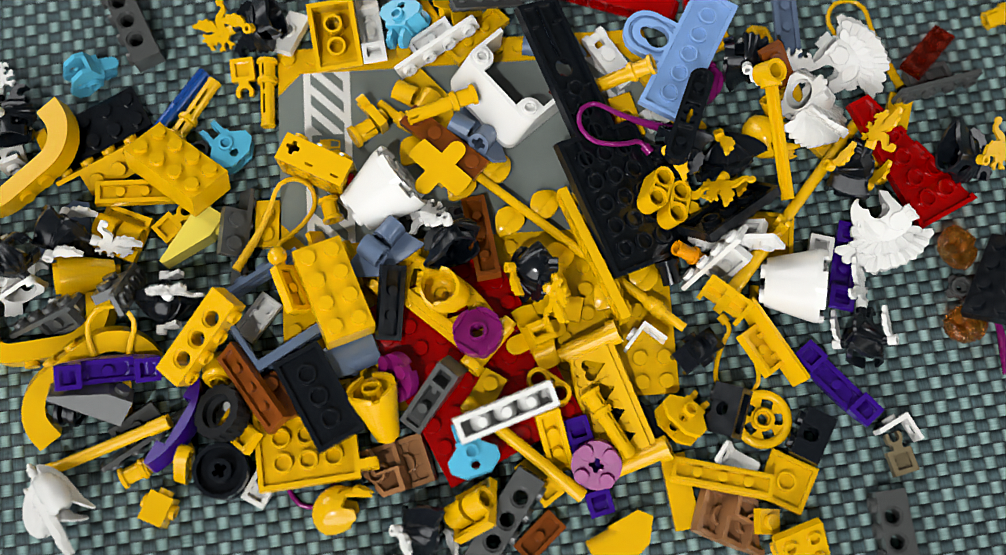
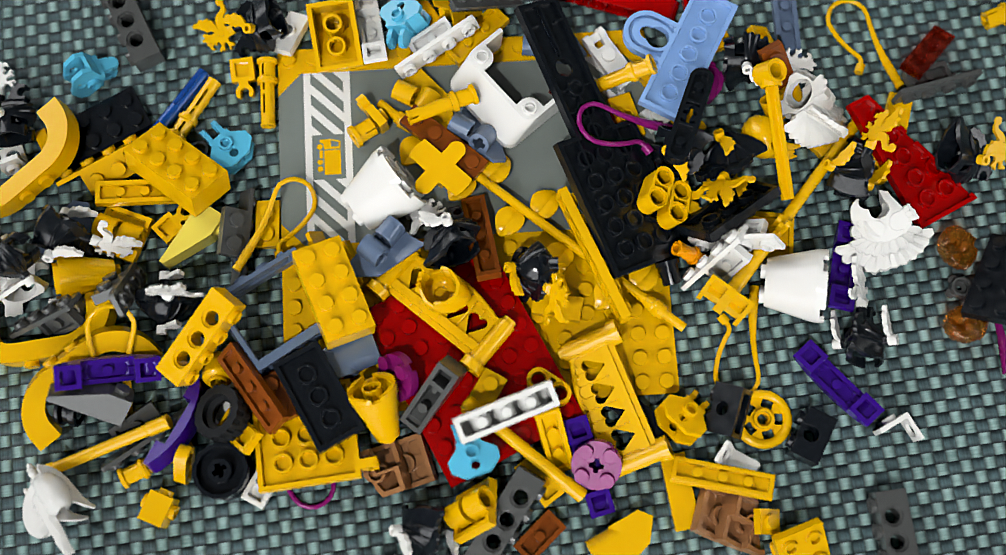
white plate [236,291,283,345] -> none
yellow plate [267,246,311,314] -> none
yellow piece [274,132,358,197] -> none
yellow helmet [312,484,374,535] -> none
yellow bush [317,195,344,225] -> none
black plate [375,264,407,341] -> none
magenta plate [452,307,504,359] -> none
yellow piece [506,304,566,369] -> none
yellow pin [580,386,637,461] -> none
white bracket [623,321,668,353] -> none
black hinge [670,327,725,376] -> none
yellow bracket [736,296,811,387] -> none
yellow tile [762,448,819,516] -> none
white piece [807,14,891,99] -> none
white plate [807,233,835,263] -> none
dark tan plate [883,430,920,478] -> none

